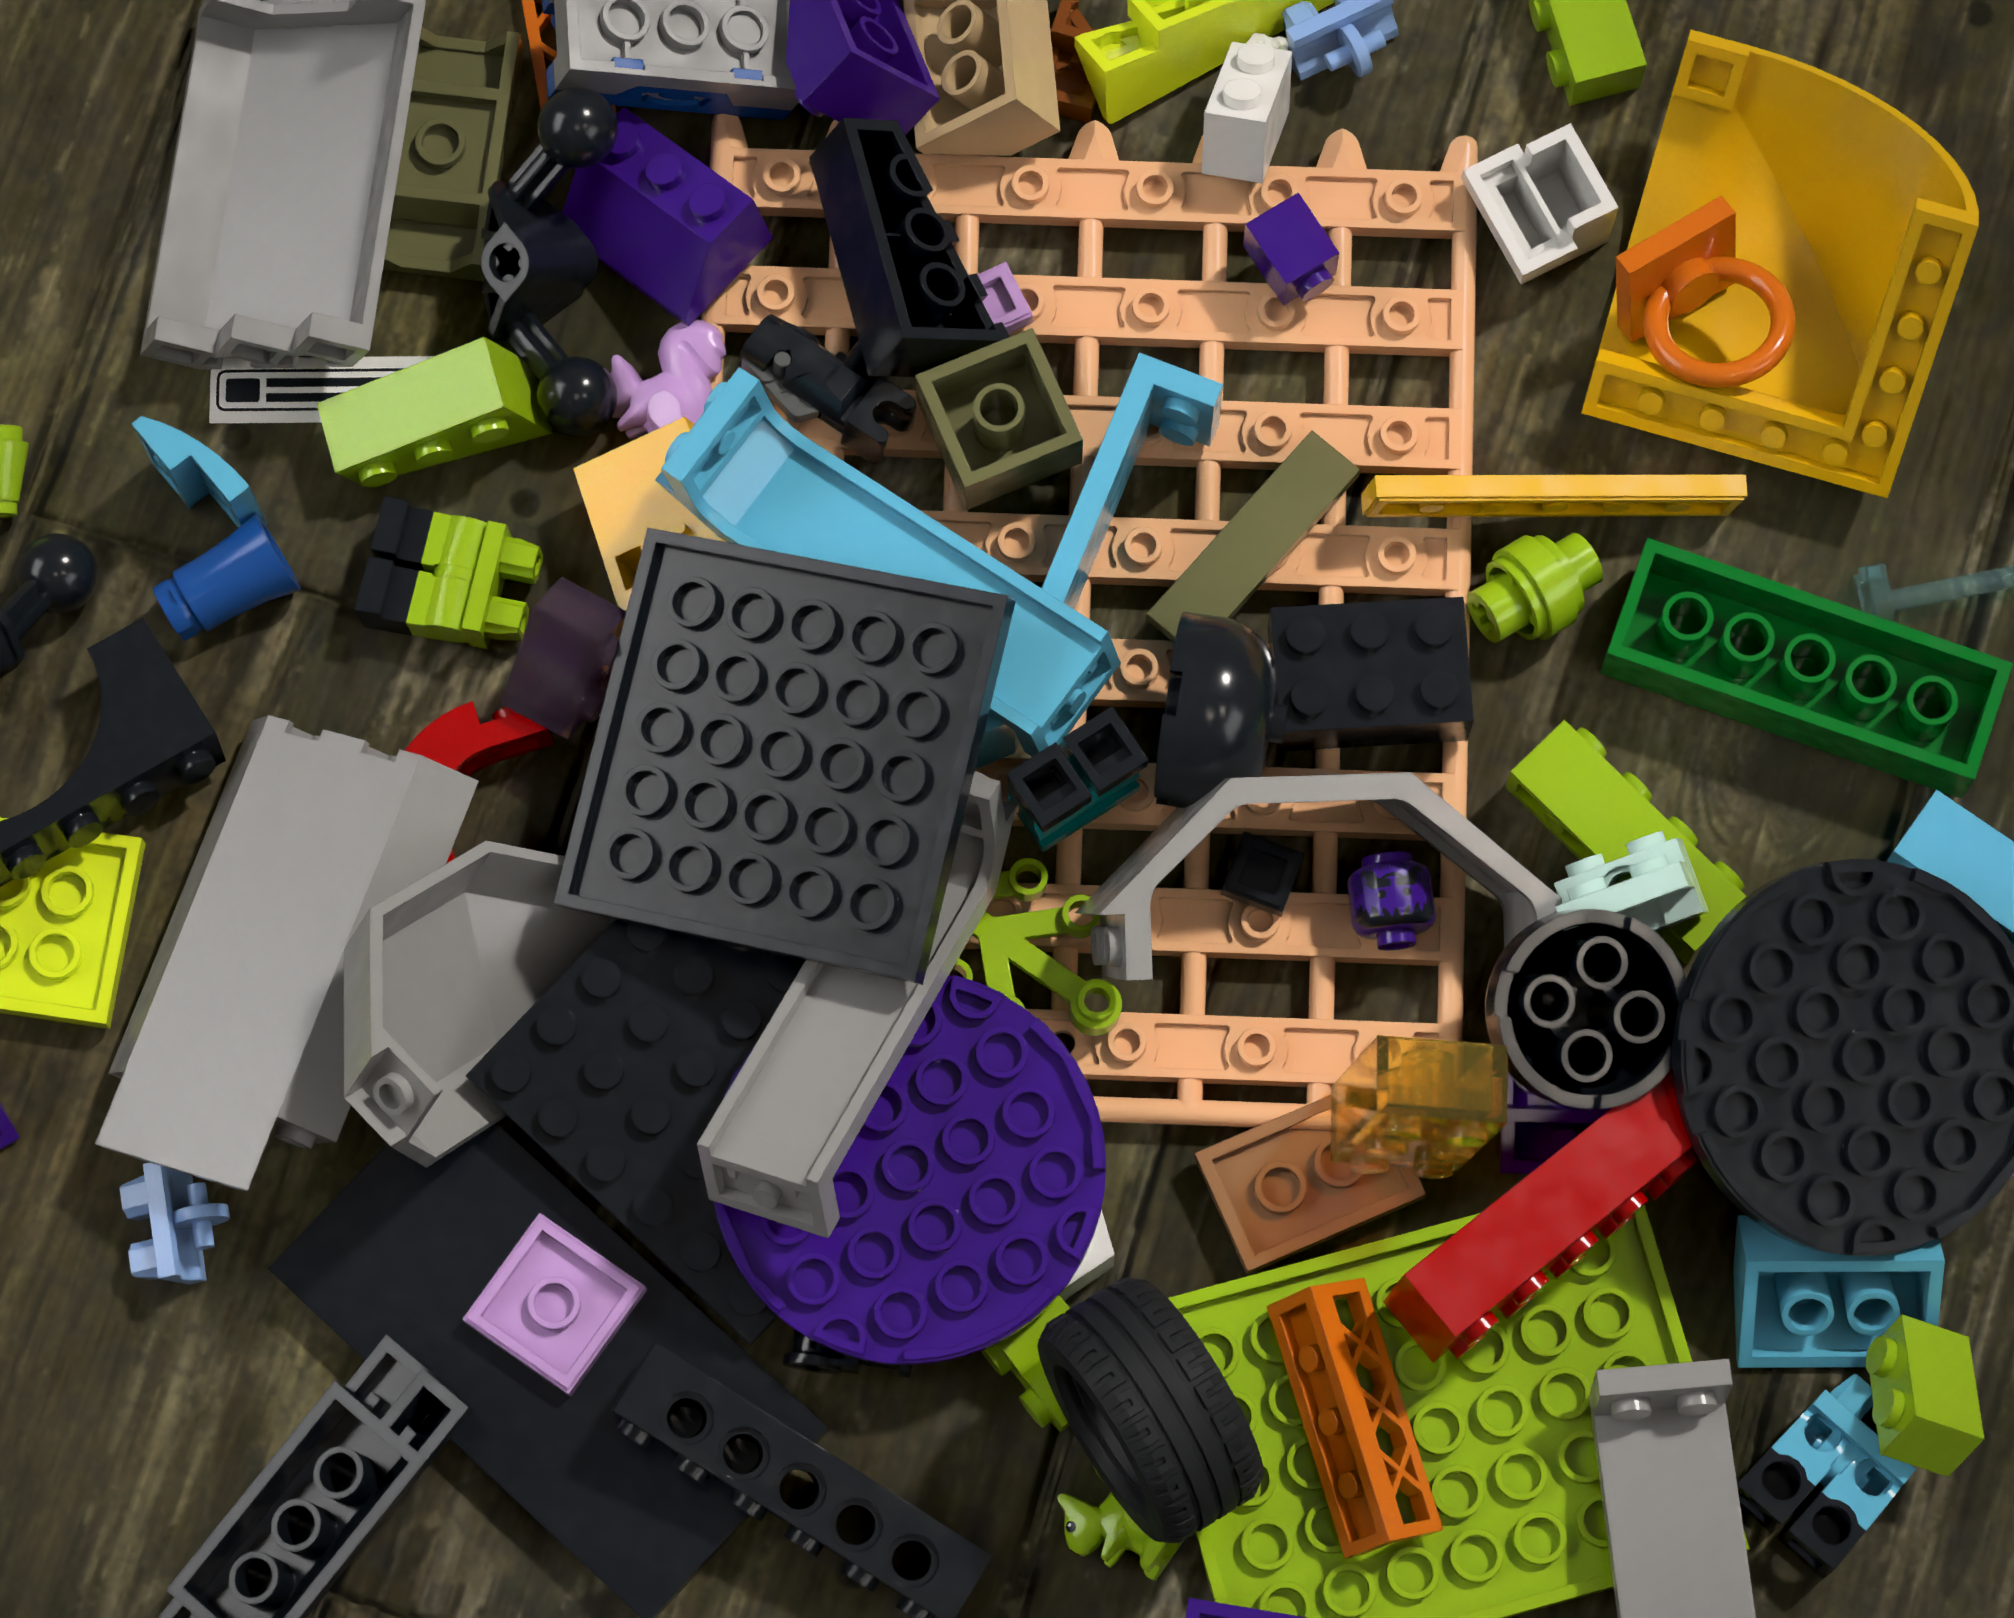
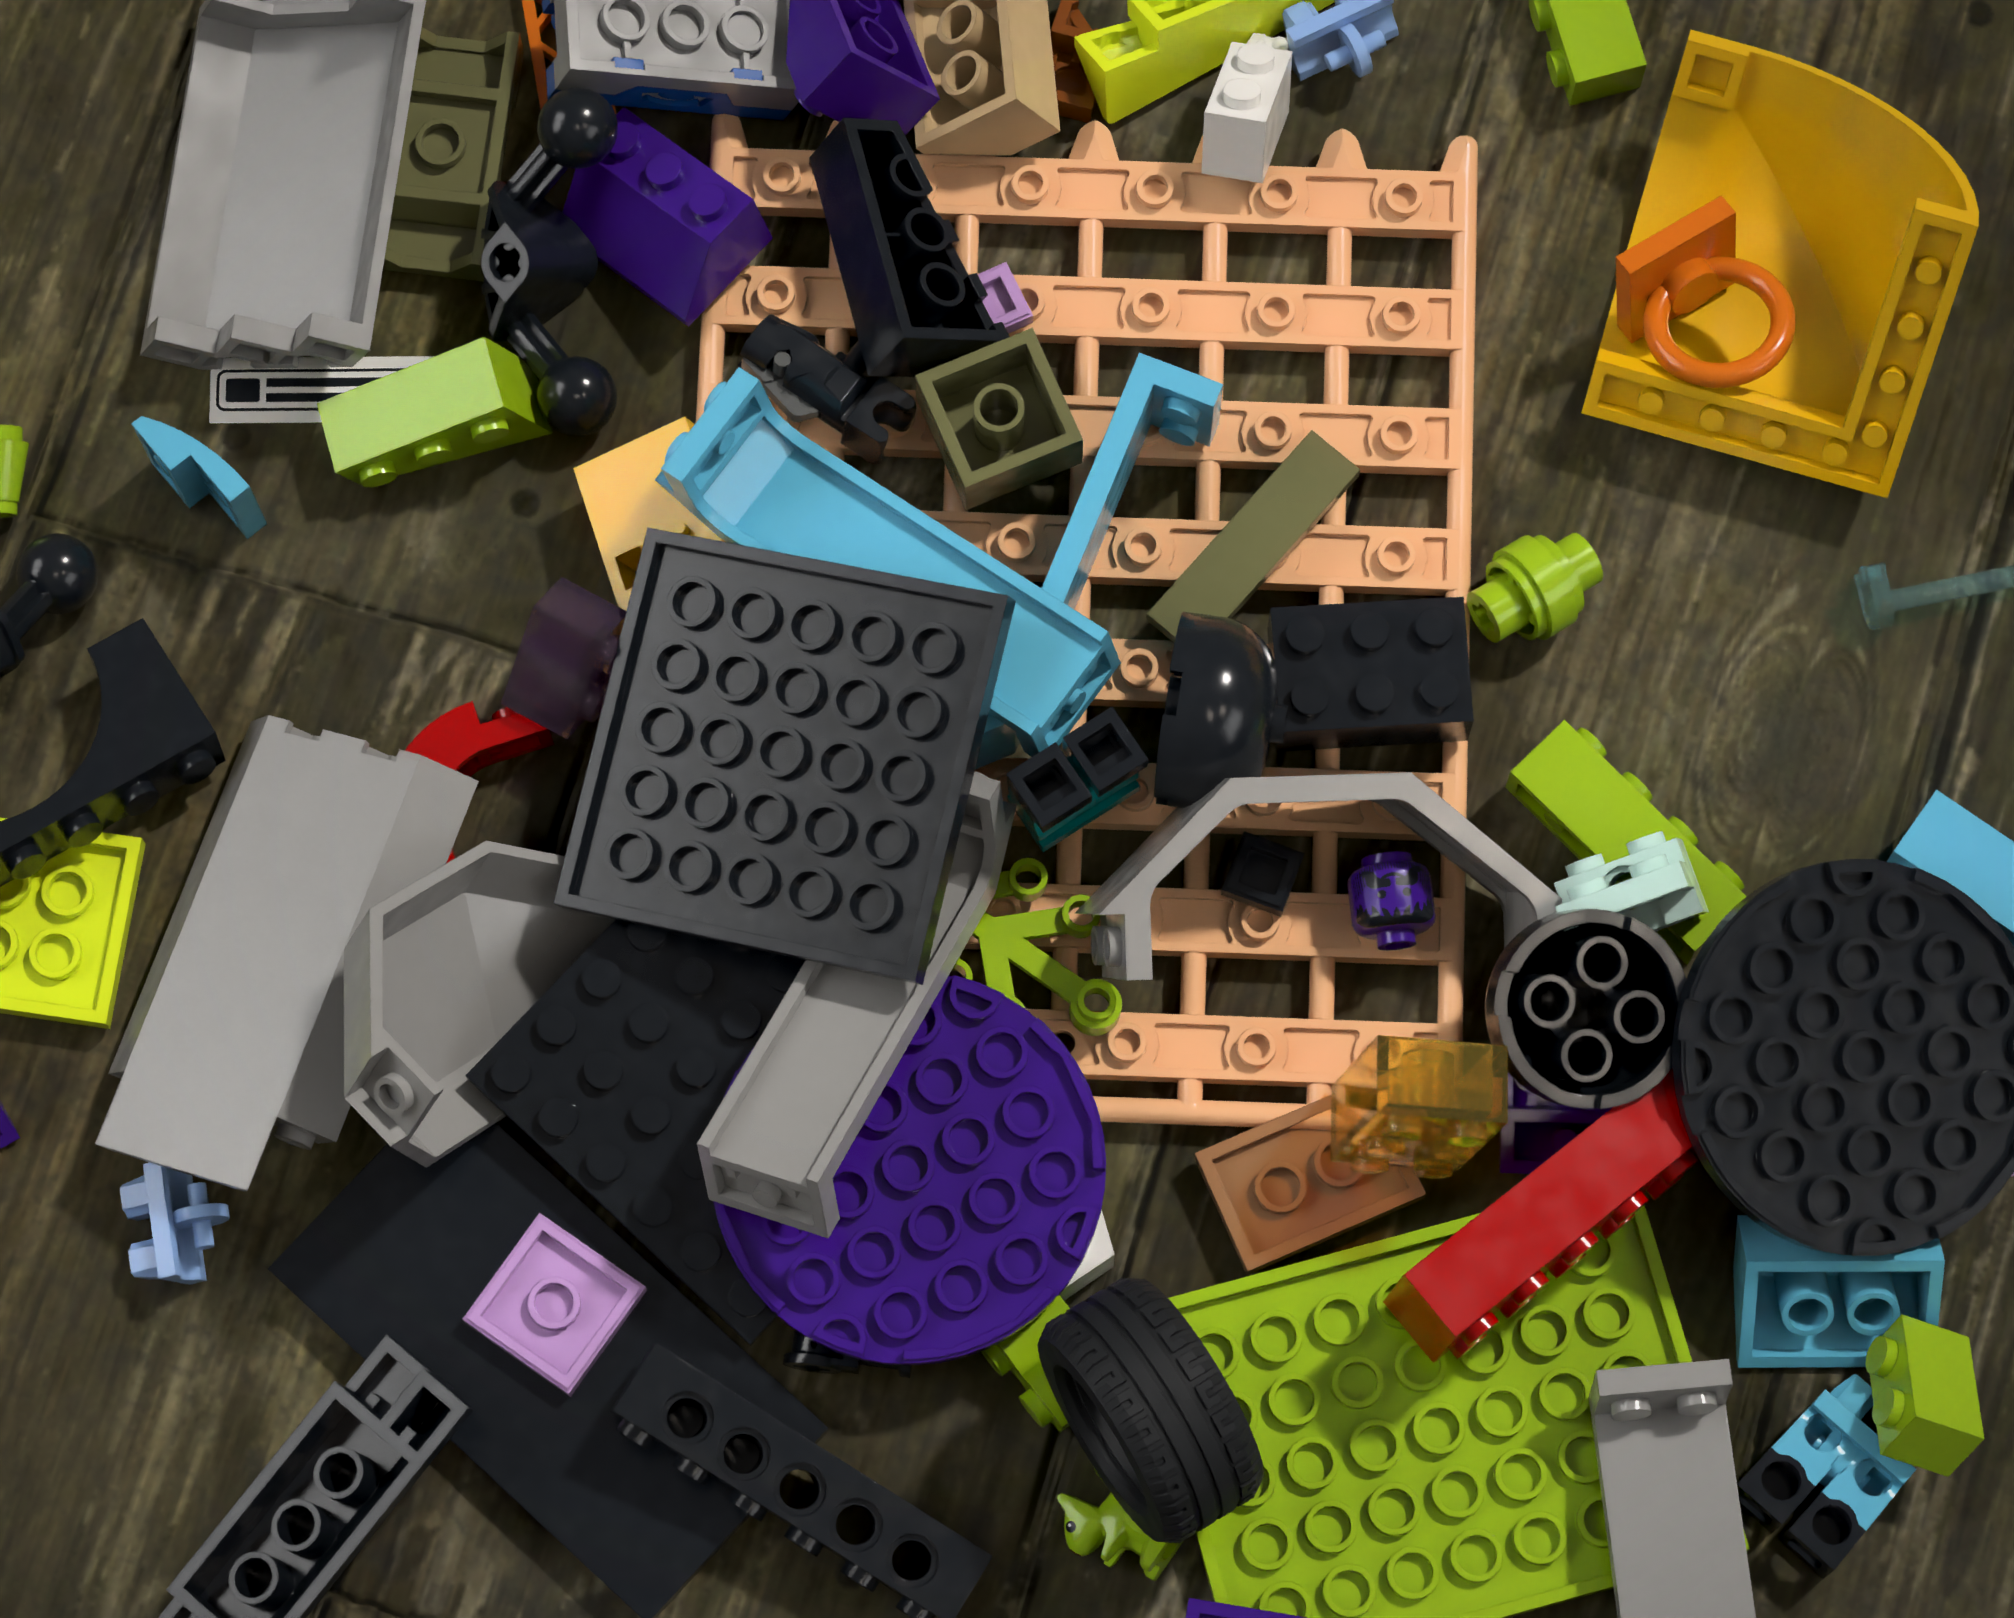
blue plant [153,513,301,641] -> none
lime hips [355,495,543,649] -> none
lavender animal [611,320,727,439] -> none
dark purple brick [1243,192,1339,306] -> none
orange fence [1267,1278,1443,1559] -> none
yellow tile [1361,475,1747,517] -> none
white plate [1461,123,1619,285] -> none
green brick [1599,537,2013,799] -> none

